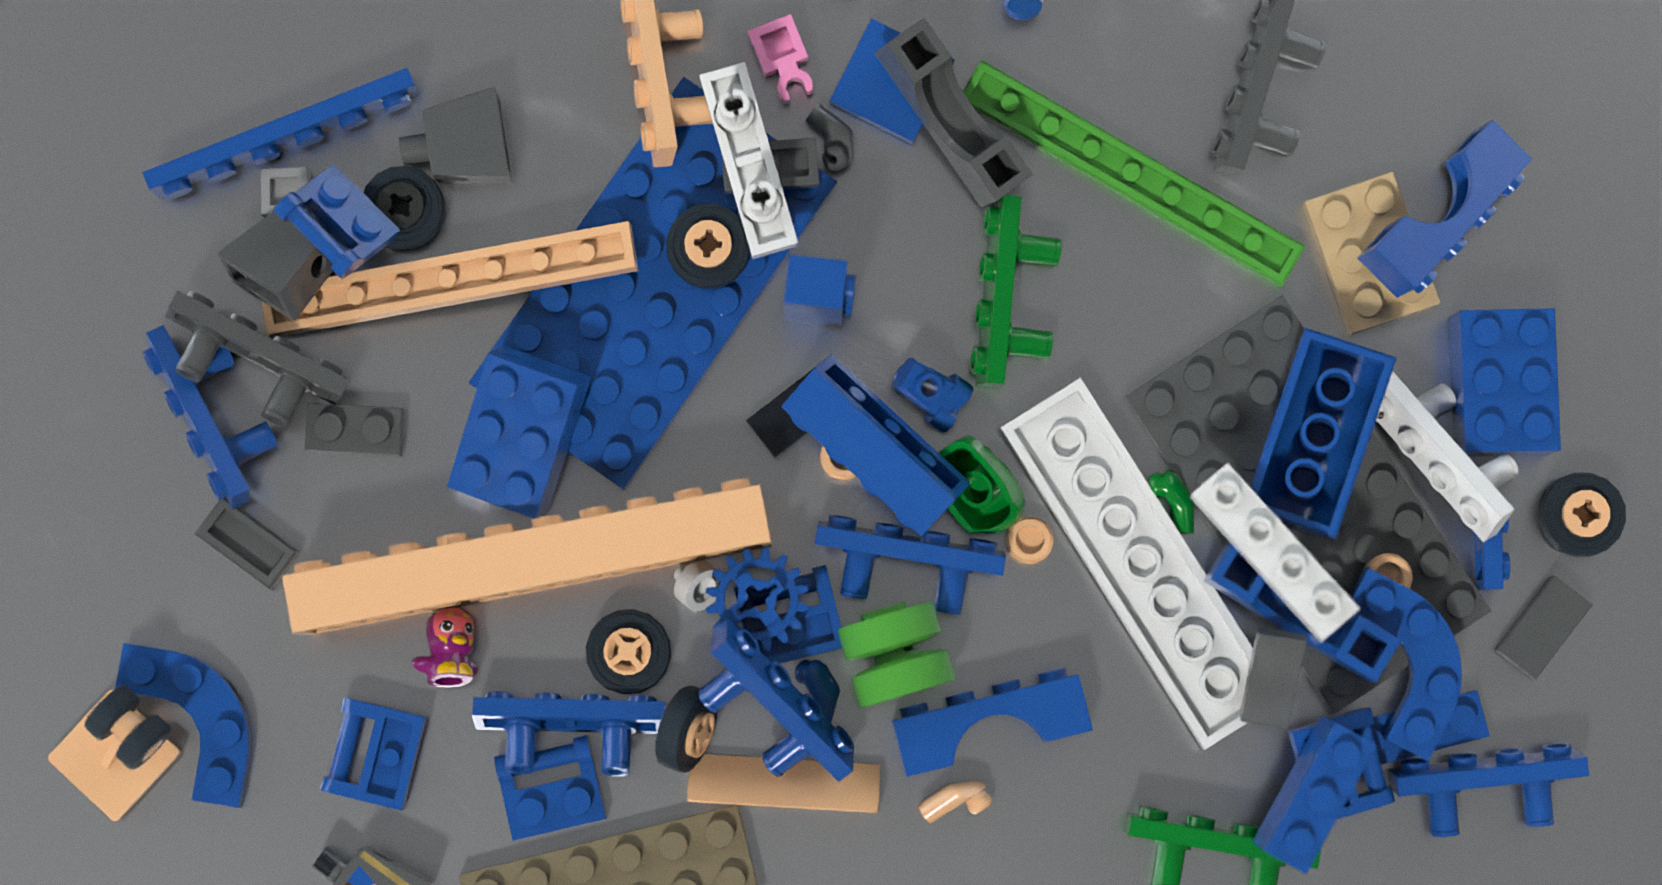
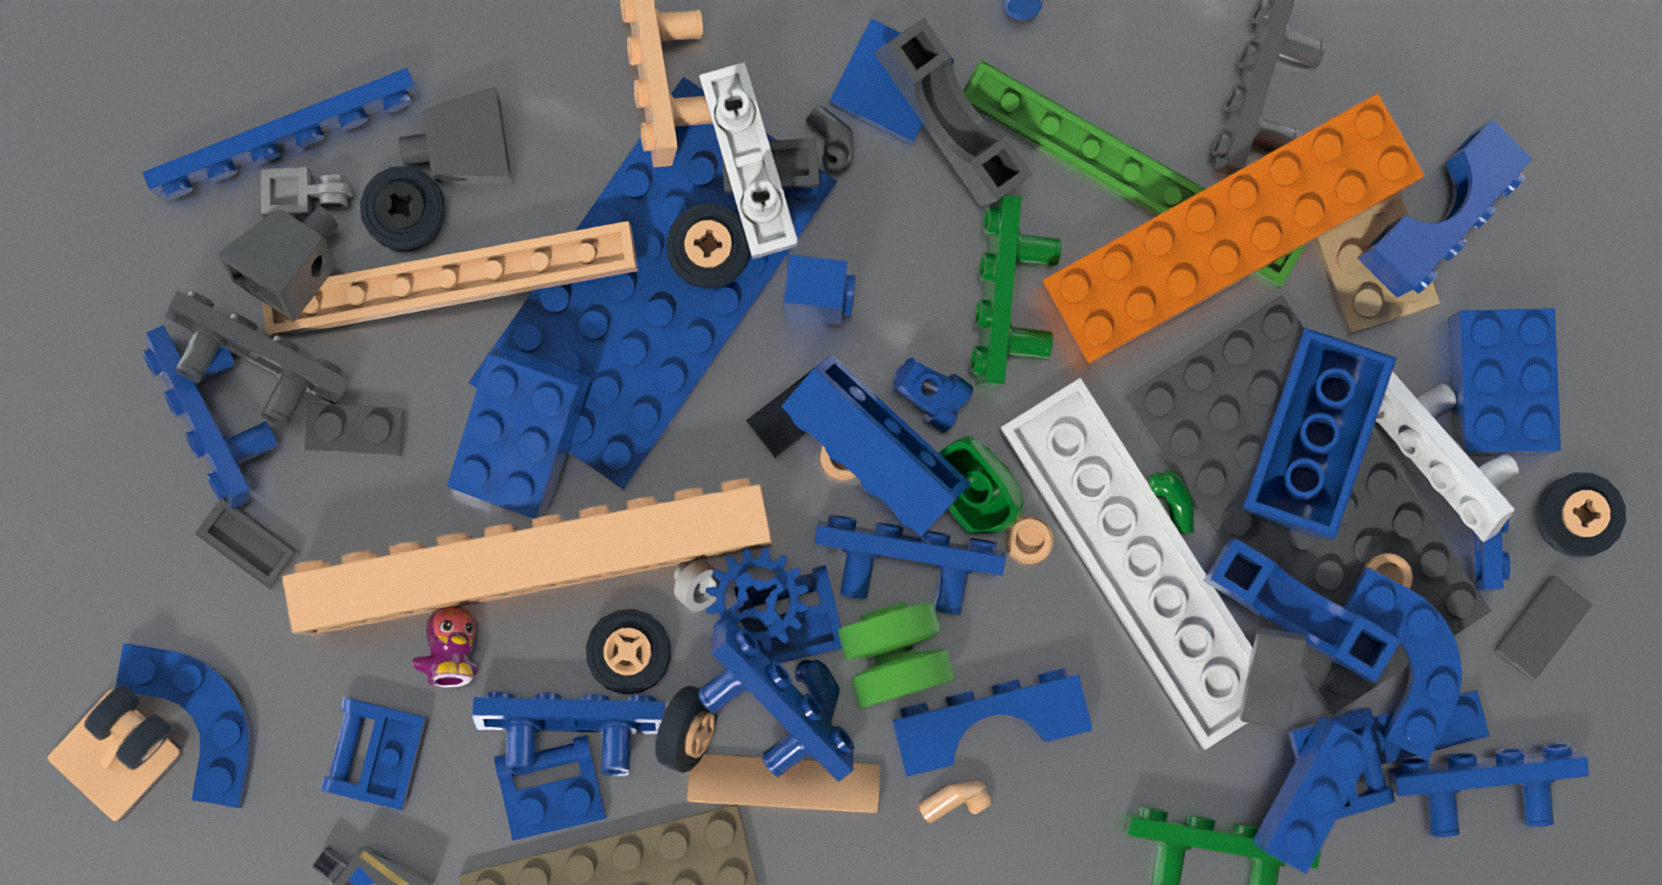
blue plate [273,164,400,279] -> none
bright pink plate [748,14,813,104] -> none
white plate [1190,463,1360,643] -> none
none -> orange brick [1042,93,1425,366]

